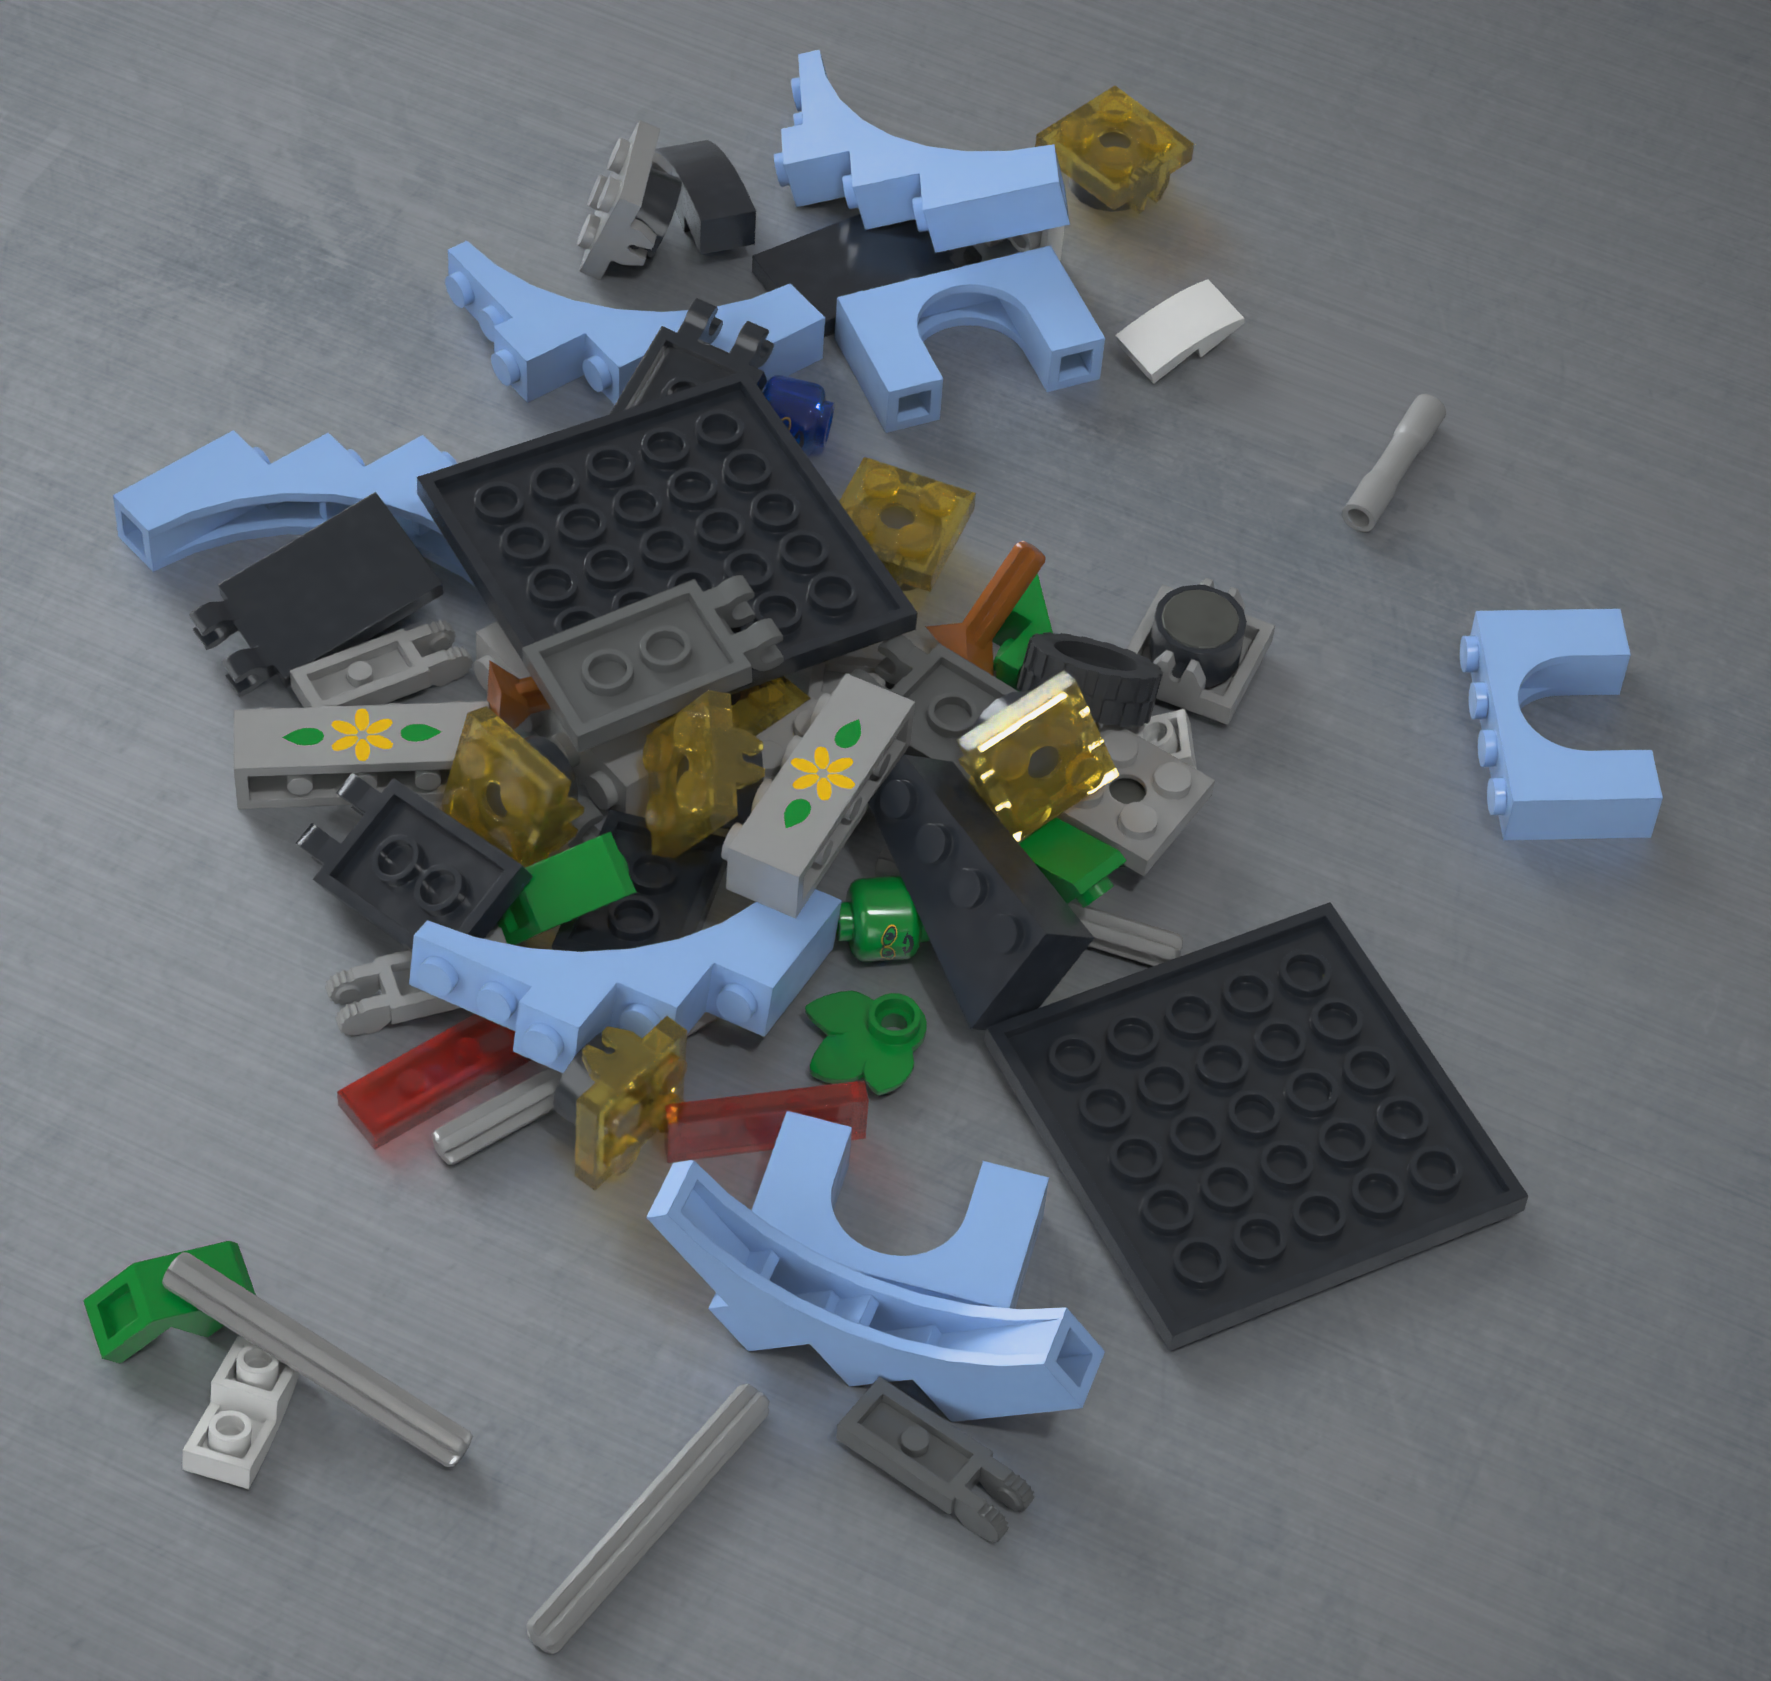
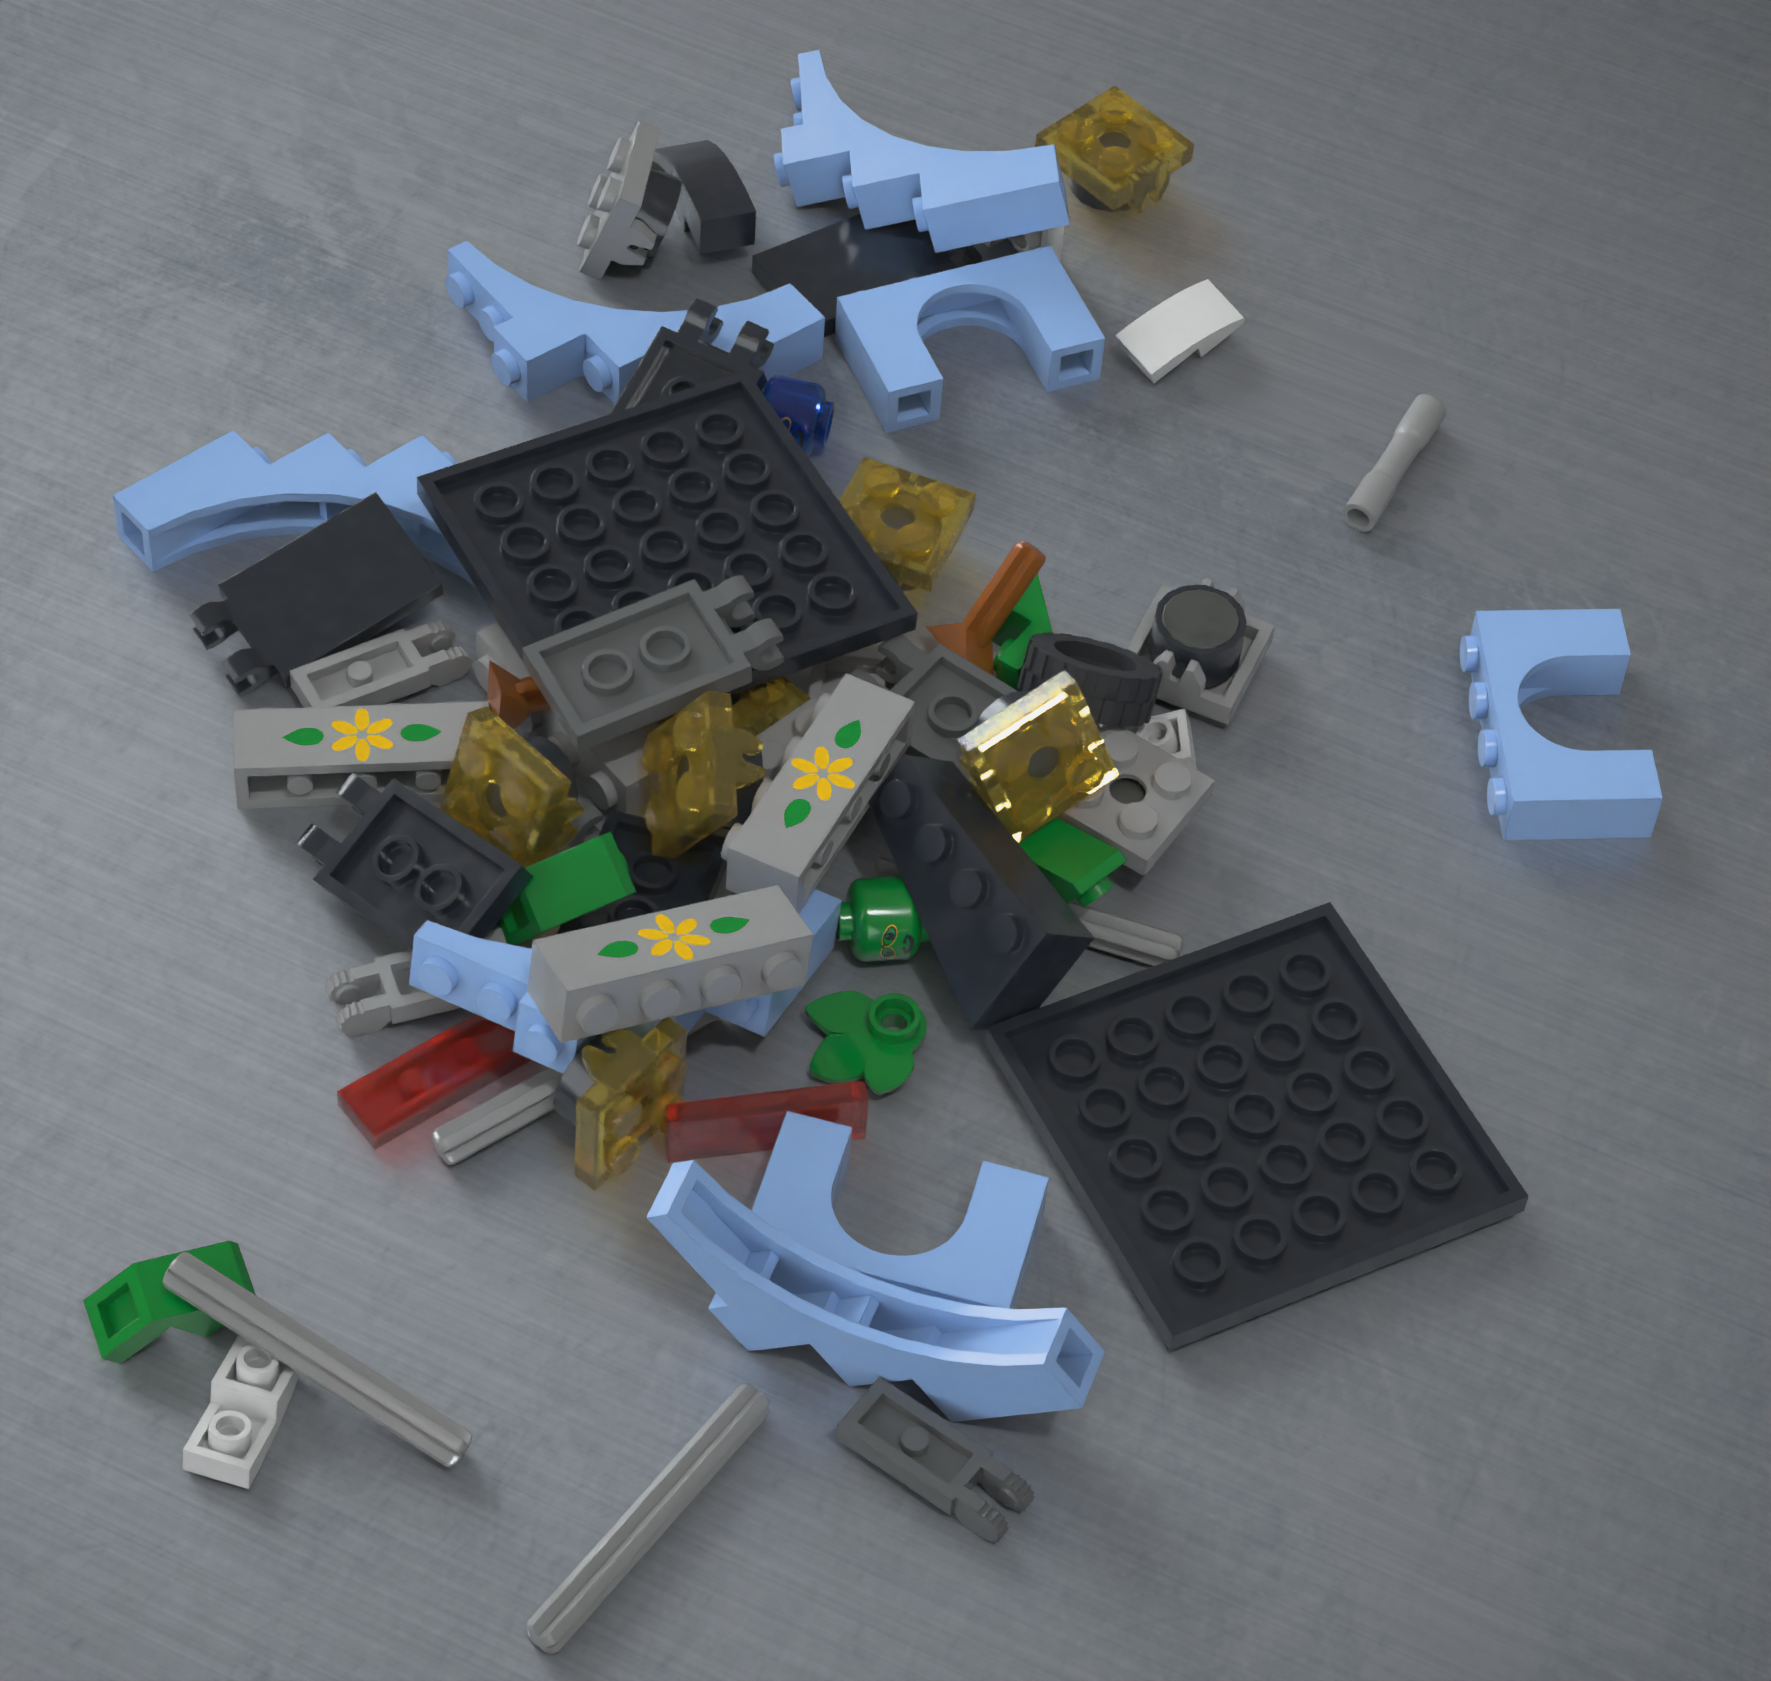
none -> light grey brick [527,885,813,1043]

